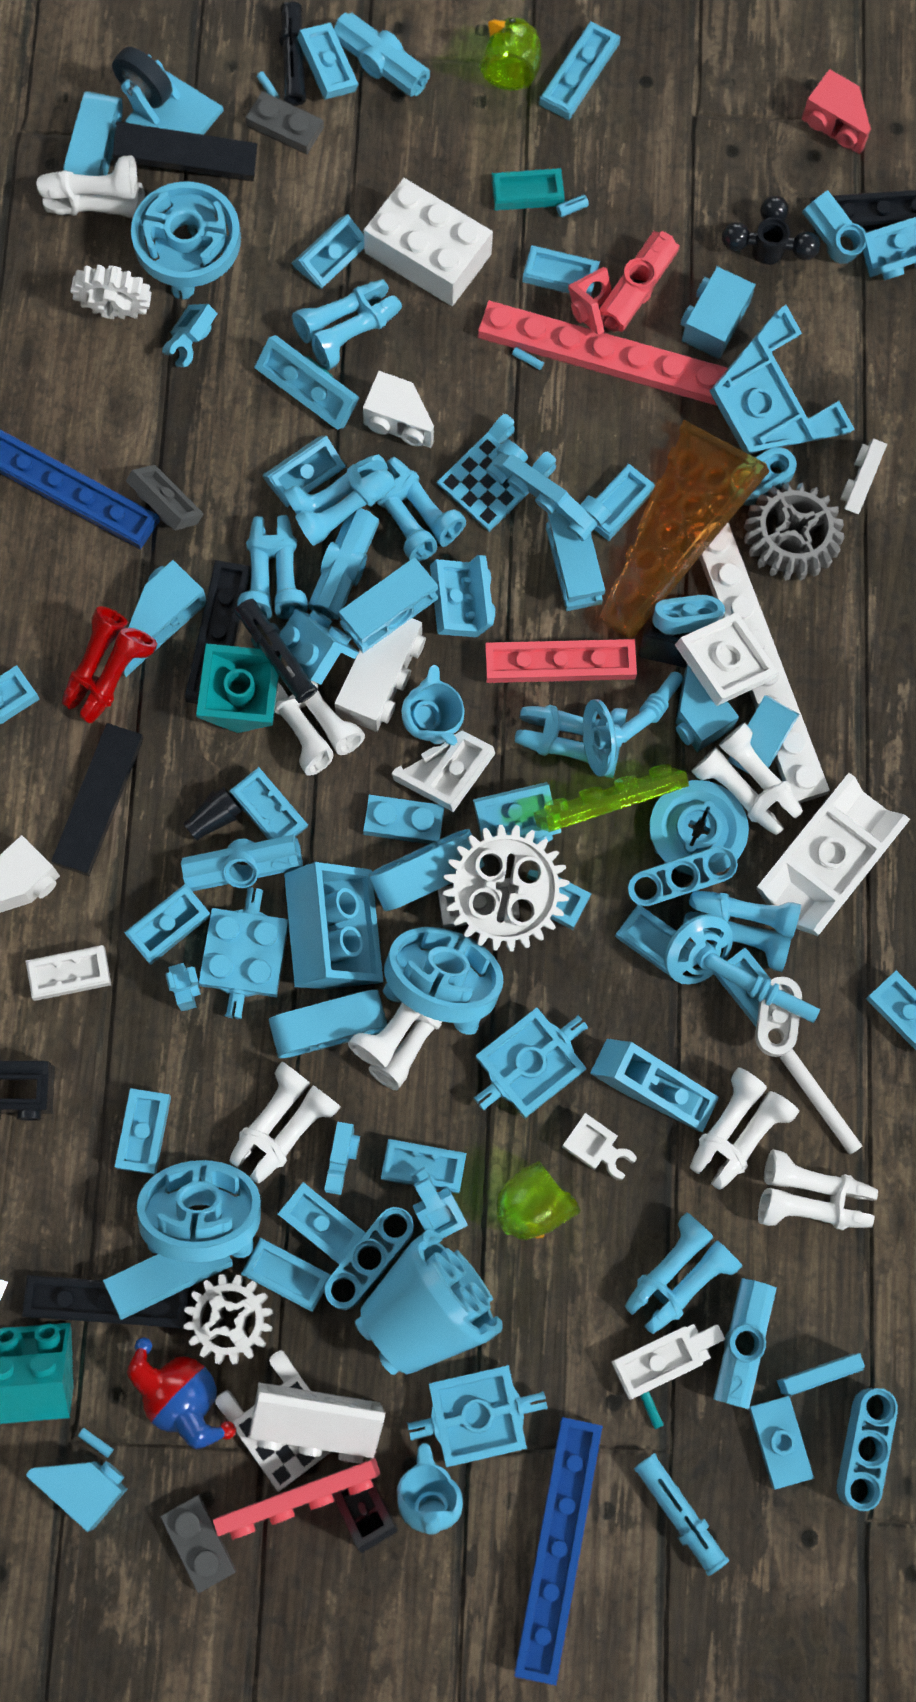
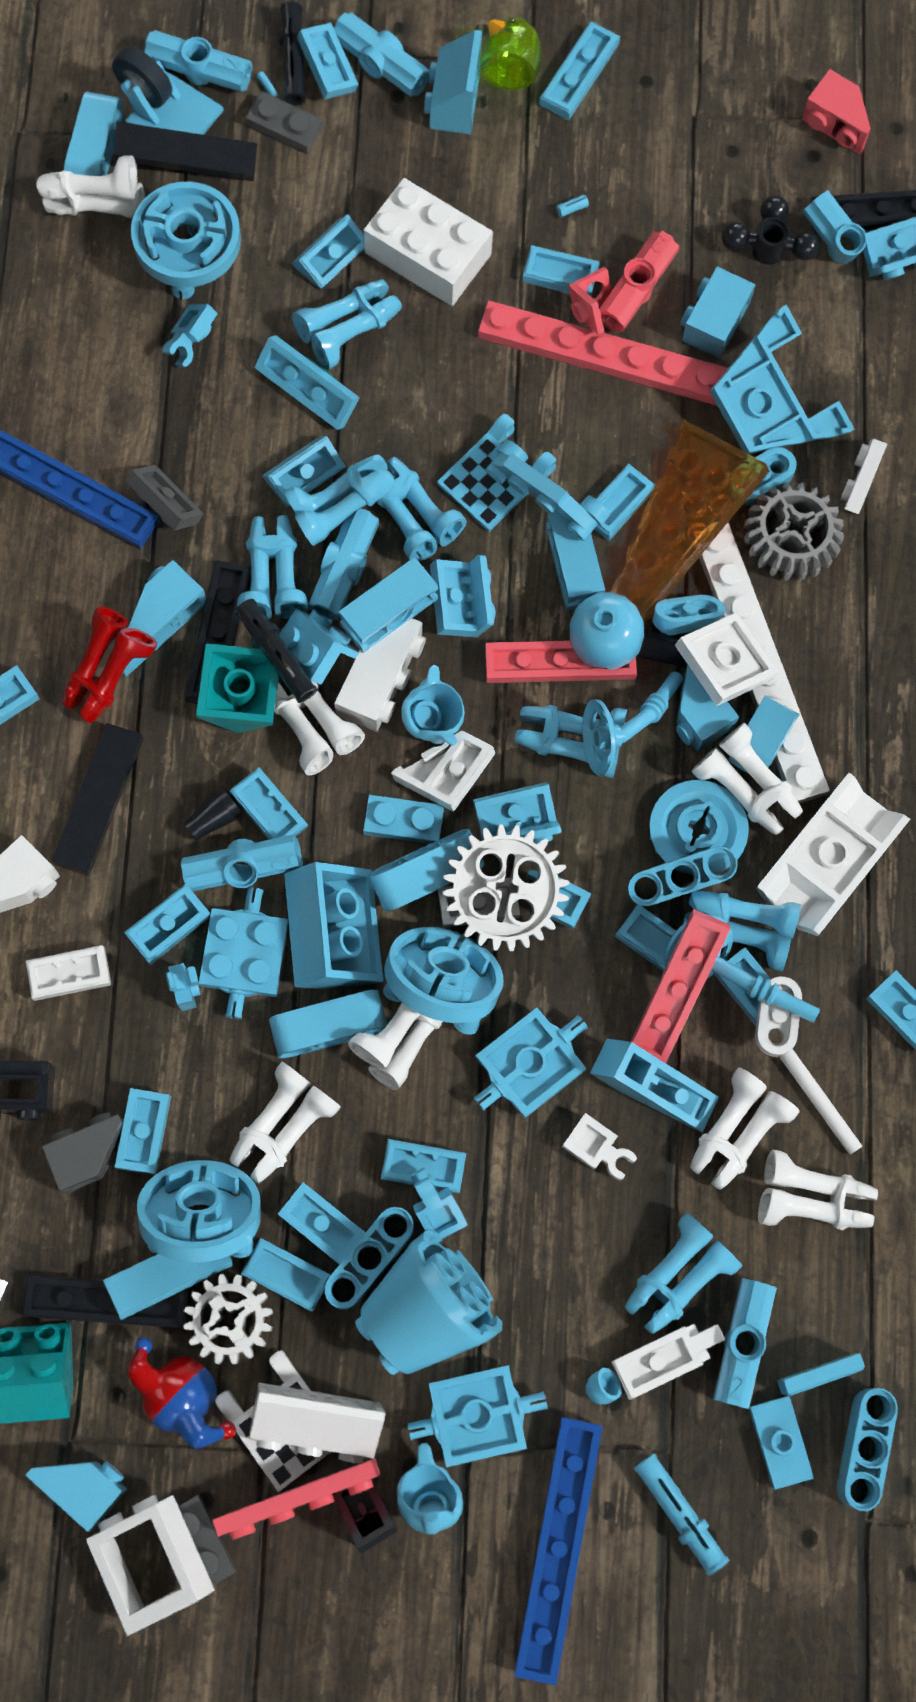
white gear [71,265,152,319] -> none
medium azure piece [78,1428,114,1458] -> none
medium azure plate [324,1122,360,1195] -> none
white slope [363,371,434,448] -> none
teal tile [491,168,565,211] -> none
clear neon green piece [497,1161,581,1240] -> none
medium azure piece [512,347,544,370] -> none
clear neon green plate [533,764,689,832] -> none
teal piece [640,1391,664,1429] -> none
none -> dark grey slope [42,1112,124,1195]
none -> white window [86,1495,215,1636]
none -> medium azure piece [144,30,253,92]
none -> medium azure slope [424,30,482,134]
none -> medium azure cylinder [570,592,644,670]
none -> medium azure hinge [586,1368,622,1405]
none -> coral plate [631,909,730,1063]

